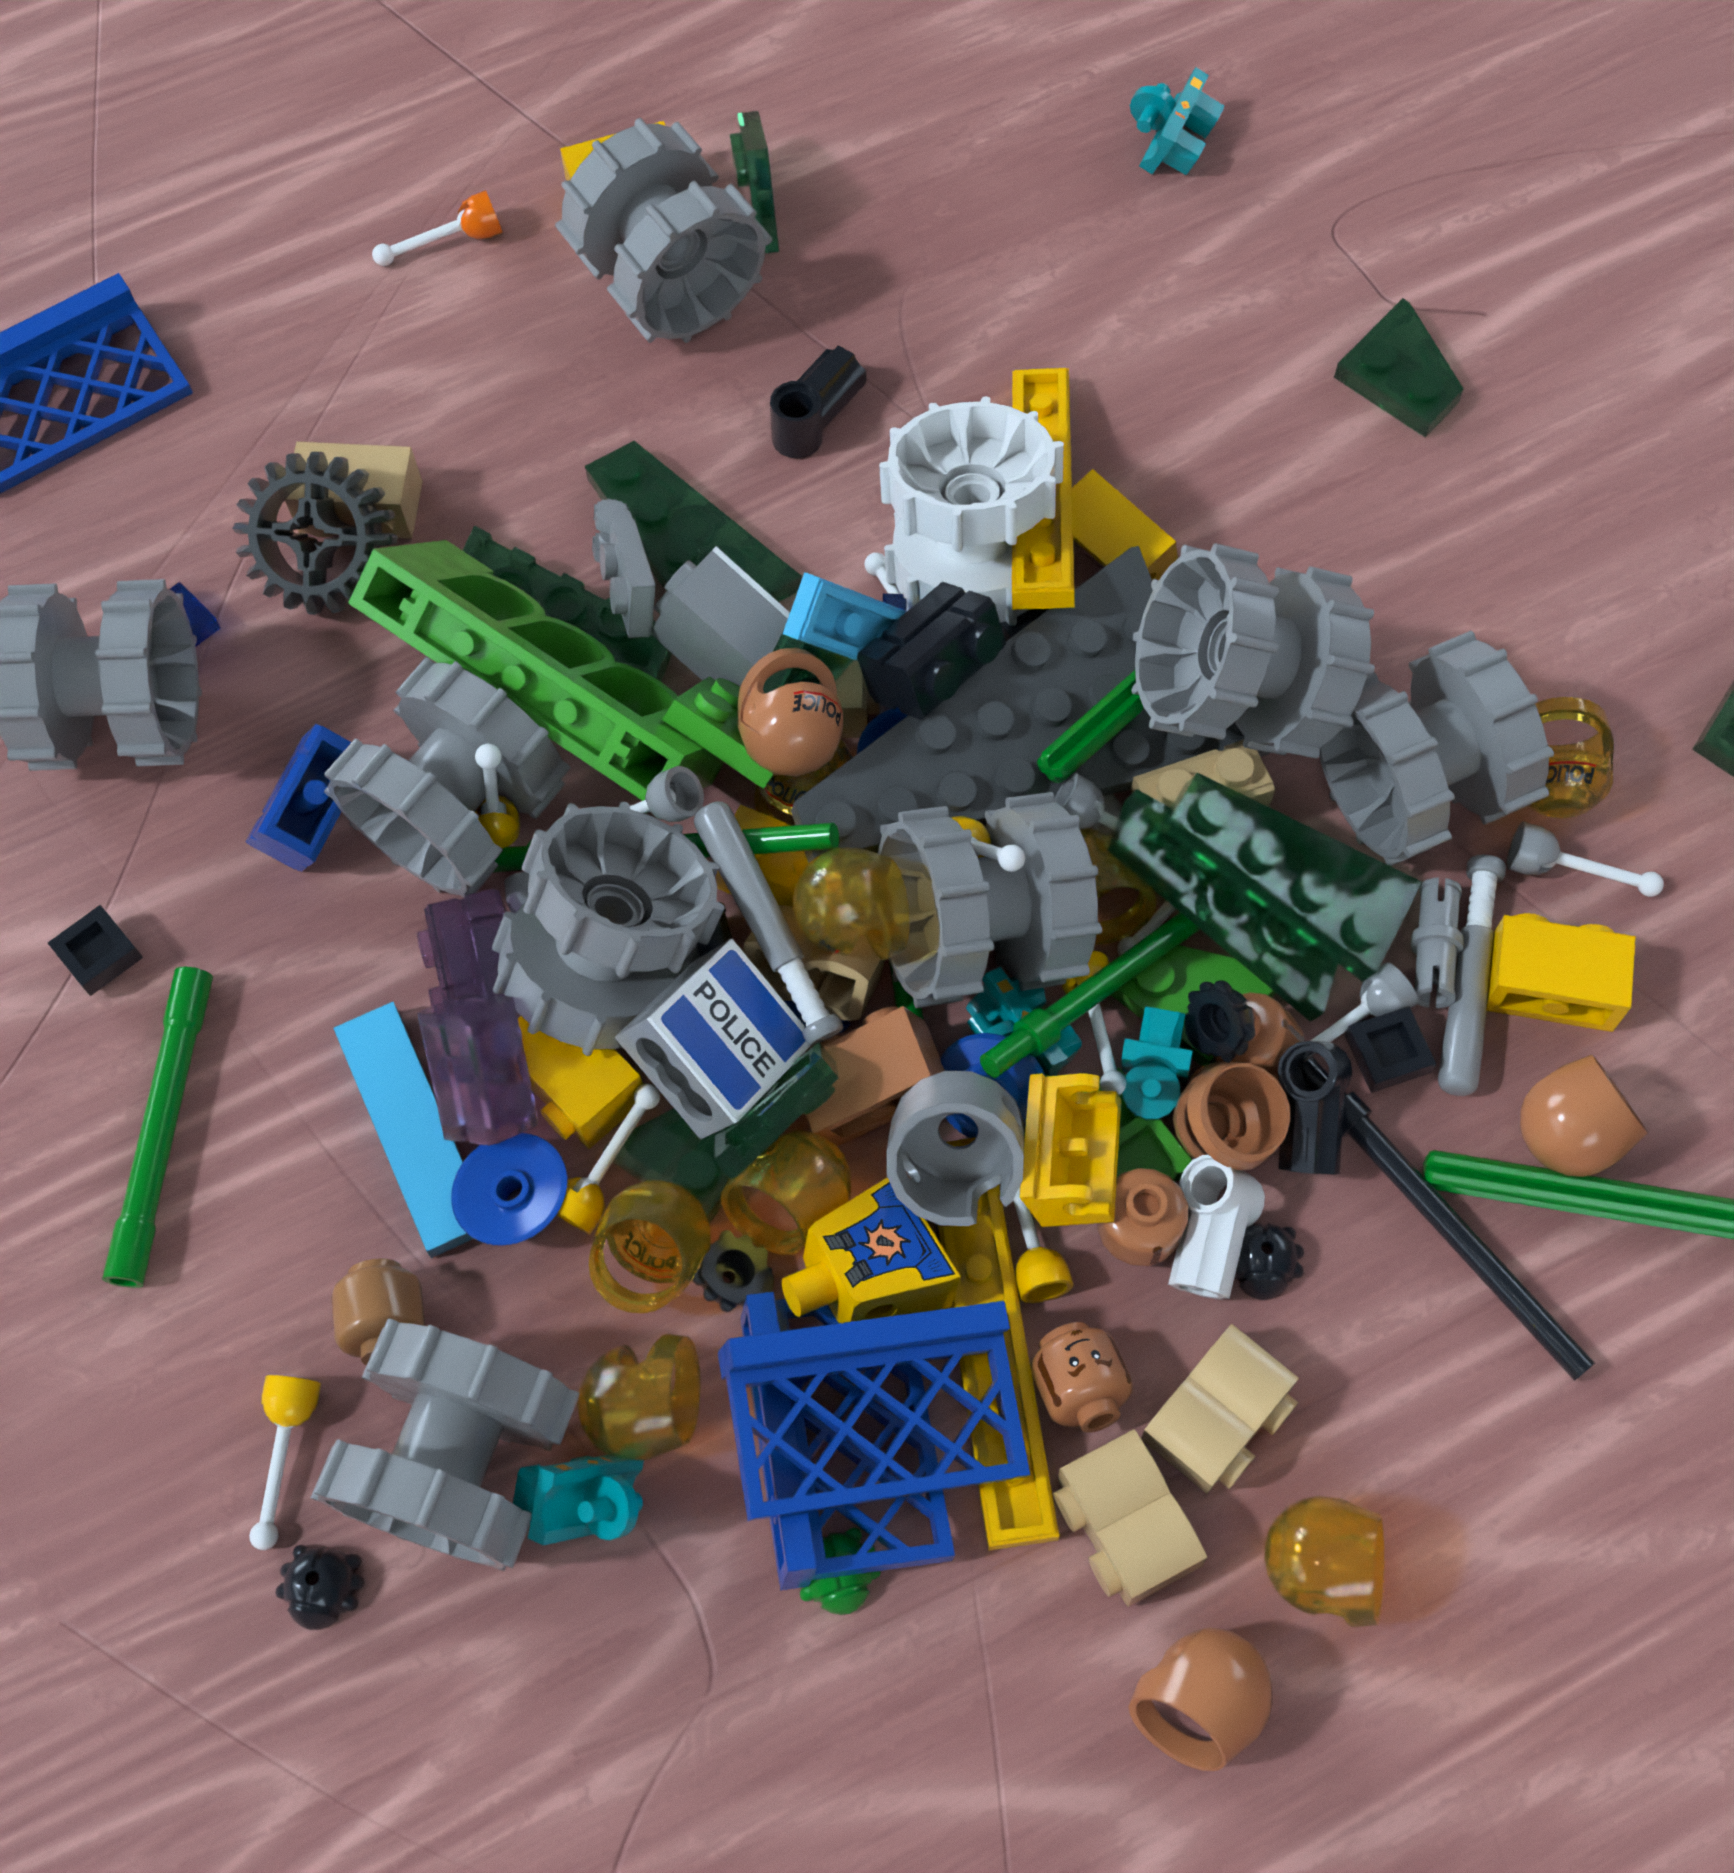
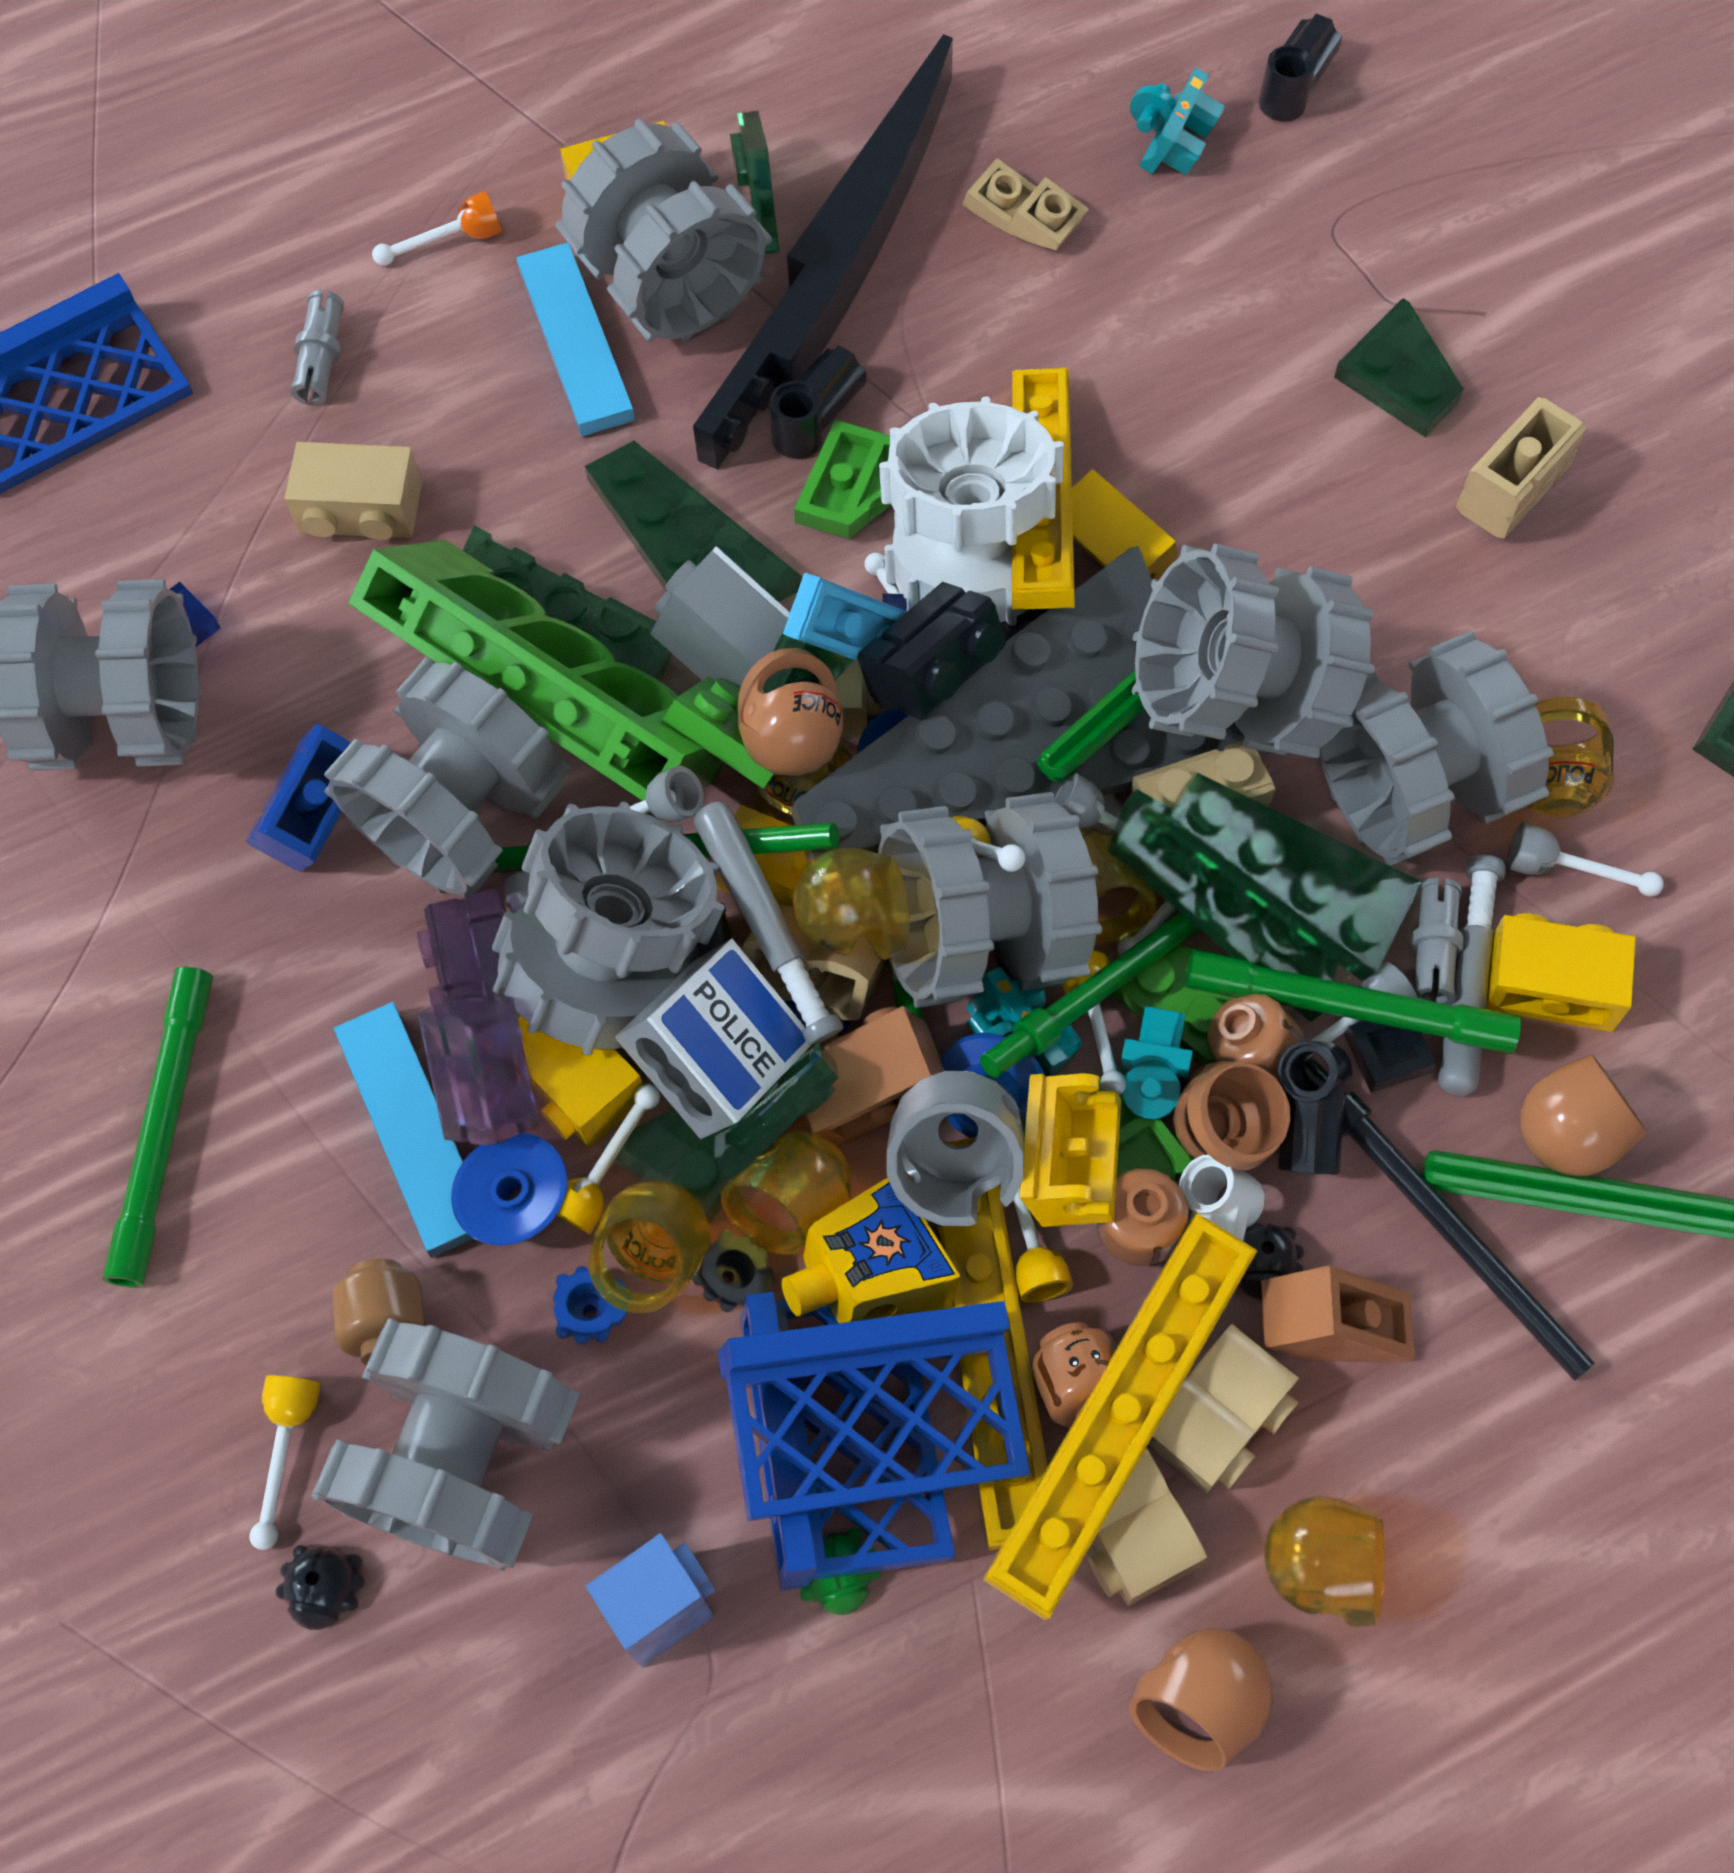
black plate [48,905,143,996] -> none
dark grey gear [232,451,398,615] -> none
hinge [475,743,520,848] -> none
teal hips [513,1451,644,1546] -> none
clear yellow helmet [577,1334,701,1461] -> none
light grey hinge [592,498,655,638] -> none
black animal [1184,980,1256,1063] -> none
none -> light grey pin [290,290,344,405]
none -> medium azure tile [516,242,635,437]
none -> blue animal [553,1266,631,1345]
none -> medium blue brick [585,1533,715,1668]
none -> black slope [693,34,953,470]
none -> bright green wing [794,419,892,539]
none -> tan slope [962,158,1089,250]
none -> yellow tile [982,1213,1258,1620]
none -> green piece [1185,949,1521,1054]
none -> black piece [1259,13,1342,121]
none -> nougat slope [1260,1265,1415,1362]
none -> tan brick [1456,397,1587,539]

